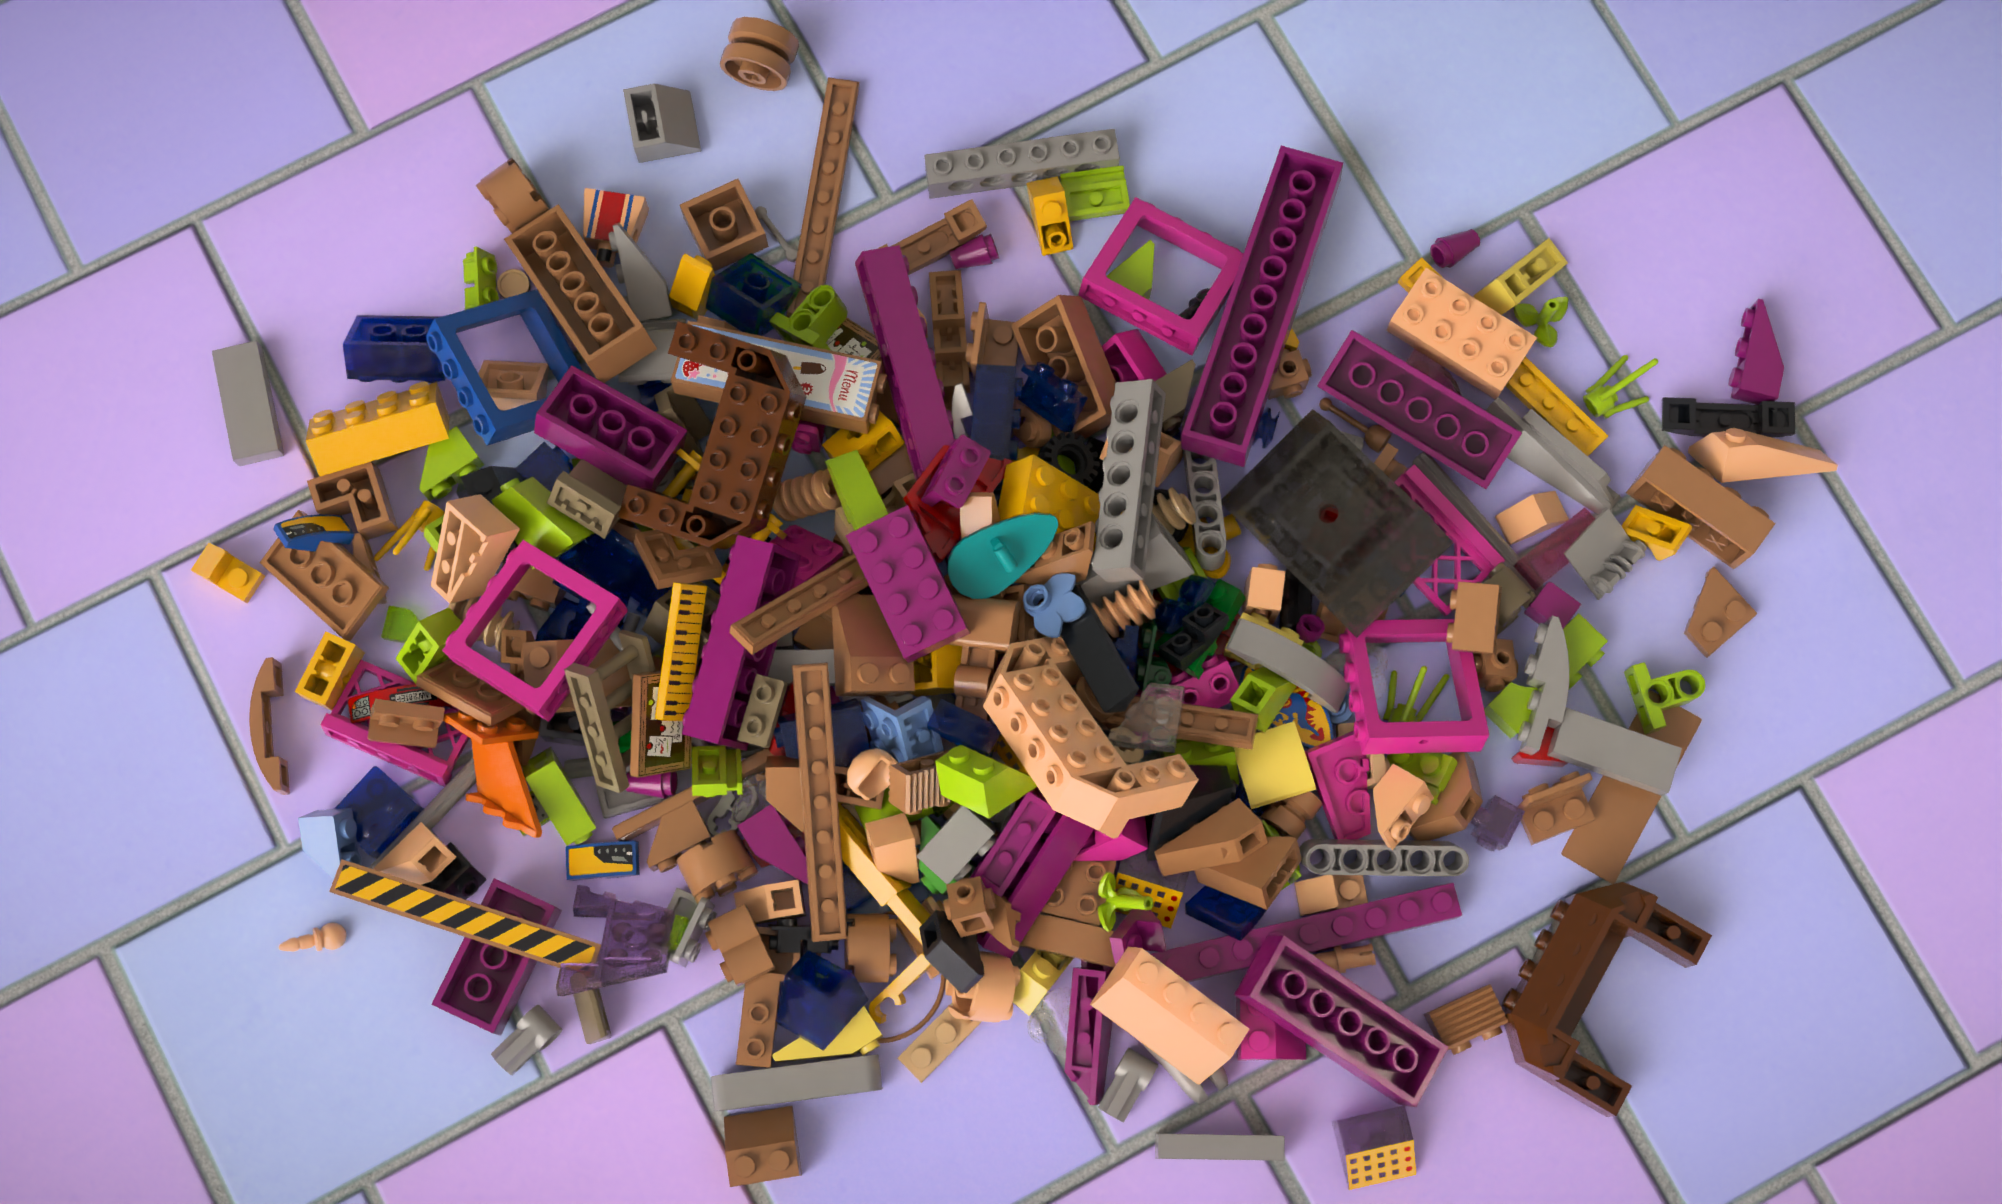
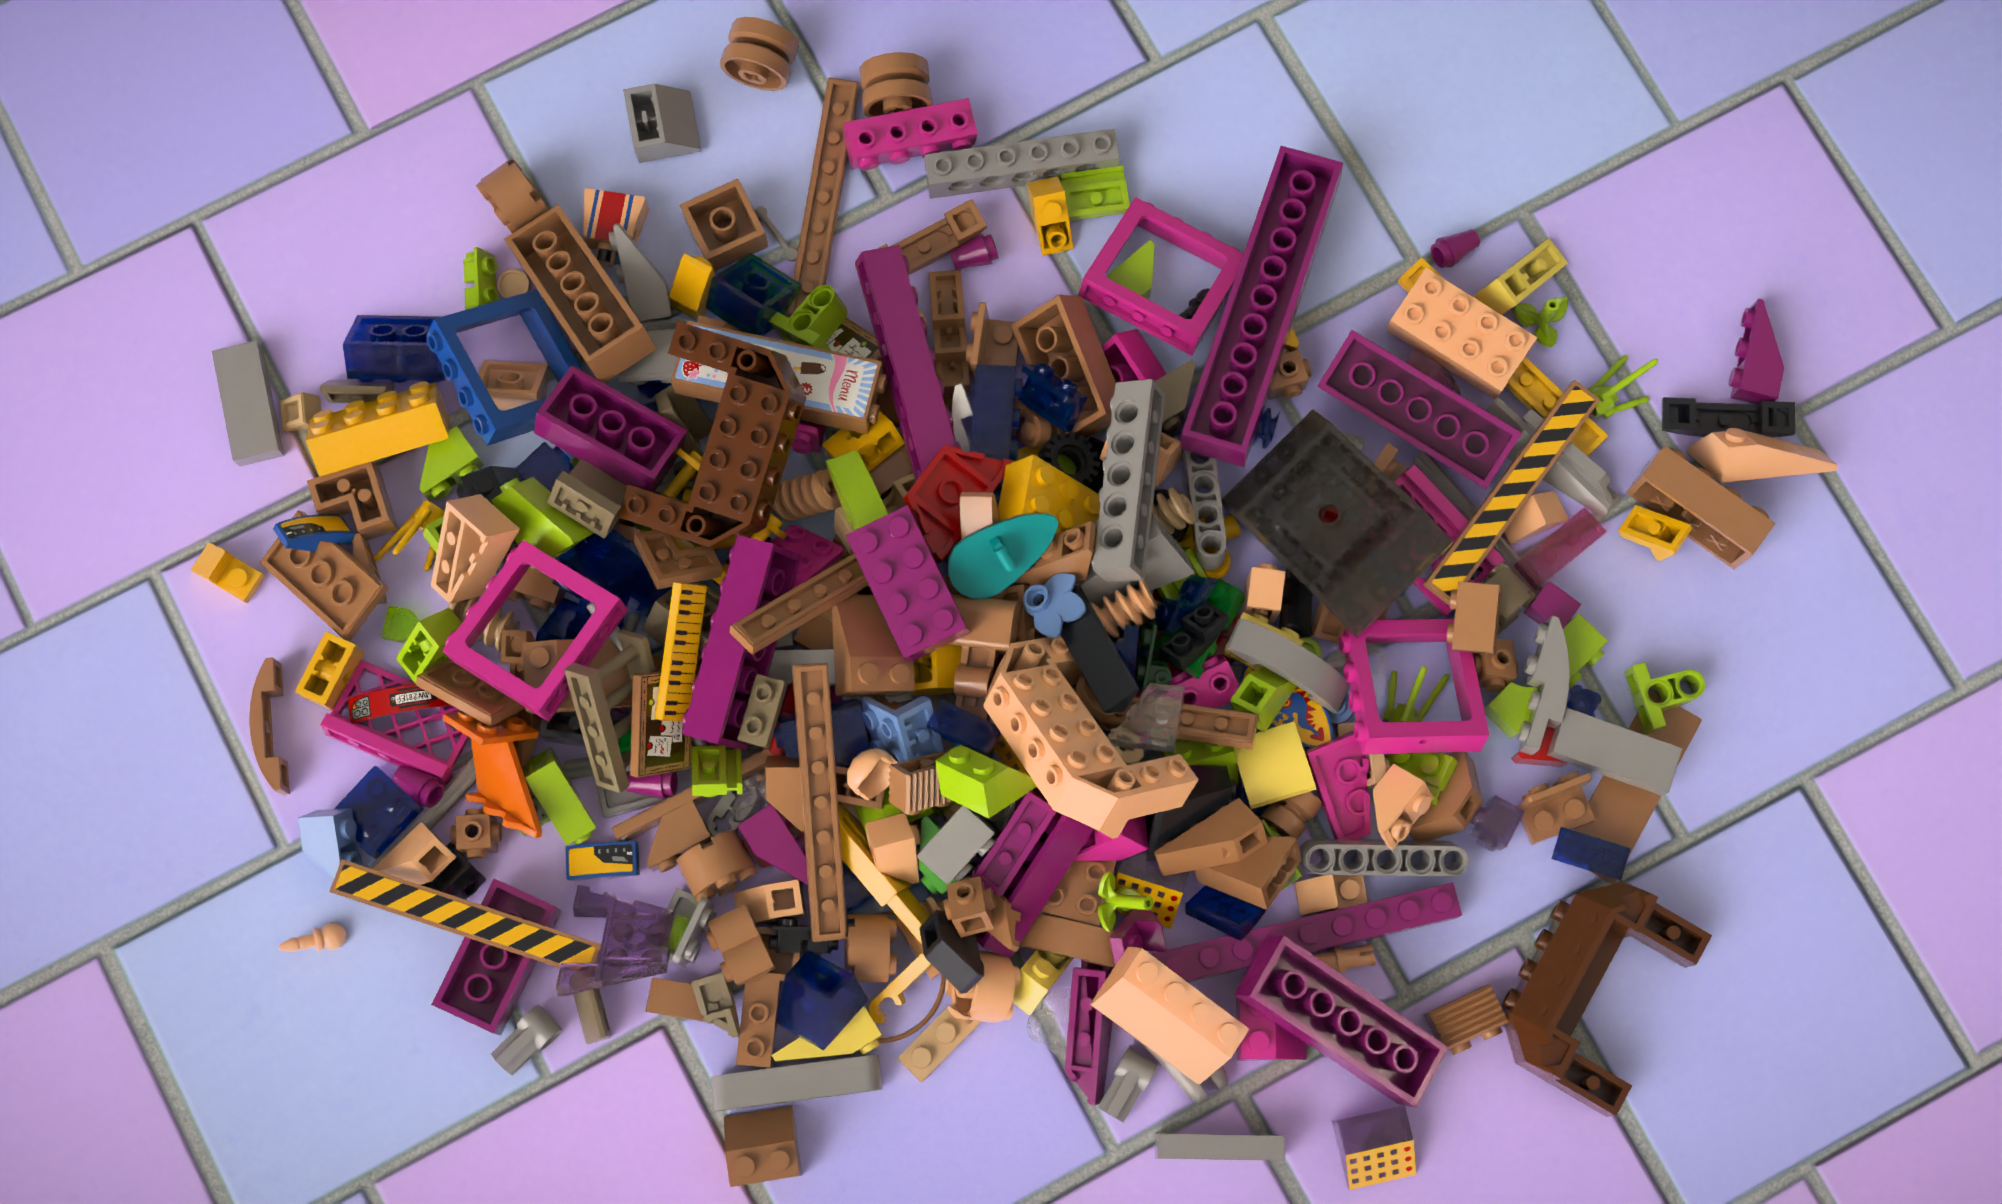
medium nougat bracket [367,699,445,749] -> none
magenta bracket [921,434,991,509] -> none
magenta hinge [1295,614,1325,643] -> none
medium nougat hinge [1319,398,1393,454] -> none
light grey hinge [1563,507,1647,600] -> none
medium nougat wing [1684,567,1757,658] -> none
none -> tan slope [279,392,322,432]
none -> dark tan slope [320,380,394,403]
none -> magenta cone [393,765,445,808]
none -> medium nougat brick [450,809,502,859]
none -> medium nougat slope [645,978,705,1022]
none -> dark tan slope [691,971,741,1038]
none -> dark pink brick [843,98,978,171]
none -> medium nougat wheel [859,52,932,118]
none -> tile [1422,380,1600,605]
none -> clear blue slope [1551,827,1631,881]
none -> clear blue plate [1566,685,1601,717]

